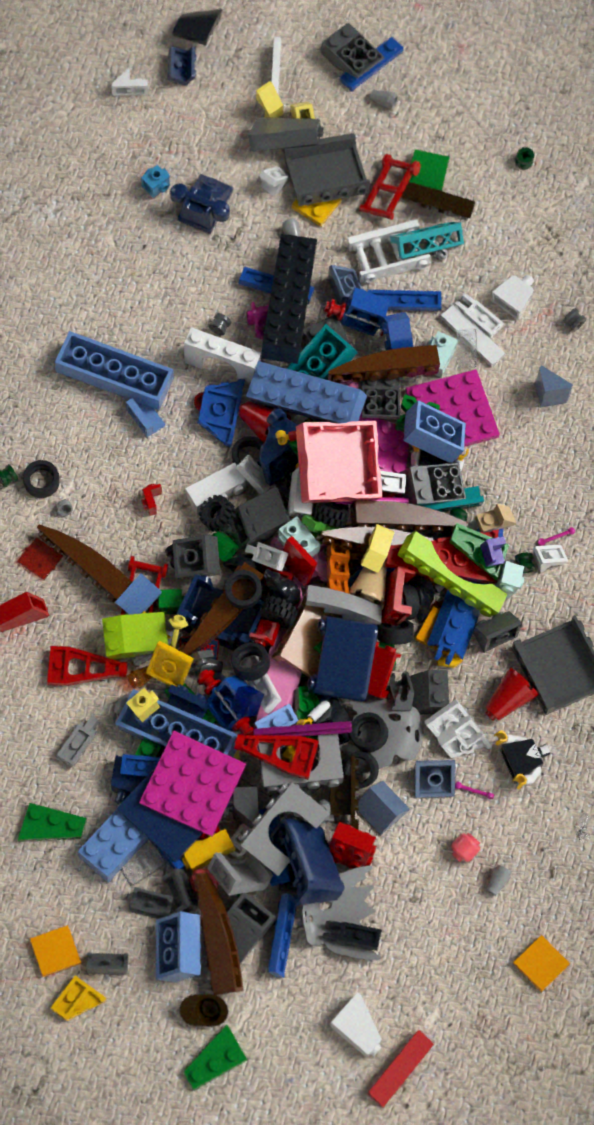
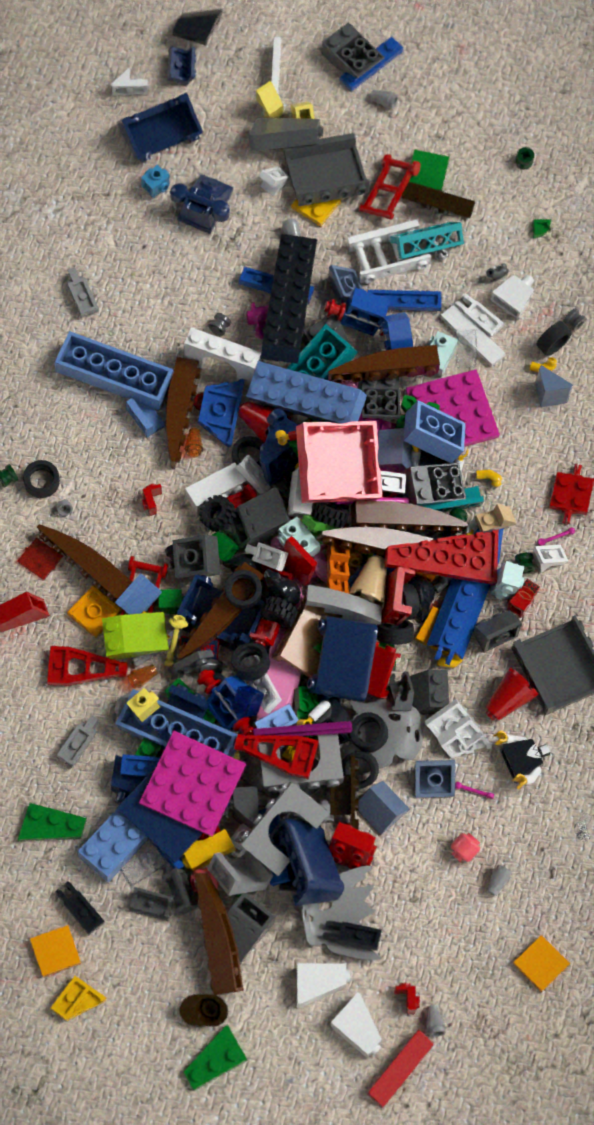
dark grey hinge [86,952,129,975] -> none
yellow tile [146,640,194,686] -> none
medium blue brick [156,912,201,983] -> none
blue plate [268,894,296,978] -> none
light yellow slope [360,524,394,573] -> none
lime arch [398,531,507,617] -> none
green wing [449,523,509,581] -> none
panel [480,536,506,567] -> none
none -> black hinge [55,881,105,935]
none -> light grey hinge [67,267,99,317]
none -> light orange tile [67,585,122,638]
none -> dark blue windscreen [117,92,204,163]
none -> reddish brown slope [166,357,202,469]
none -> clear orange cone [184,428,203,457]
none -> red bracket [226,484,257,509]
none -> white slope [297,963,350,1008]
none -> sand blue slope [377,428,413,472]
none -> red bracket [394,983,420,1014]
none -> light grey cone [426,1005,446,1037]
none -> yellow arm [476,469,502,487]
none -> dark grey arm [486,263,509,280]
none -> red leg [507,579,540,618]
none -> yellow arm [529,357,557,373]
none -> green tile [533,219,551,238]
none -> black tyre [537,321,572,356]
none -> red plate [550,463,594,525]

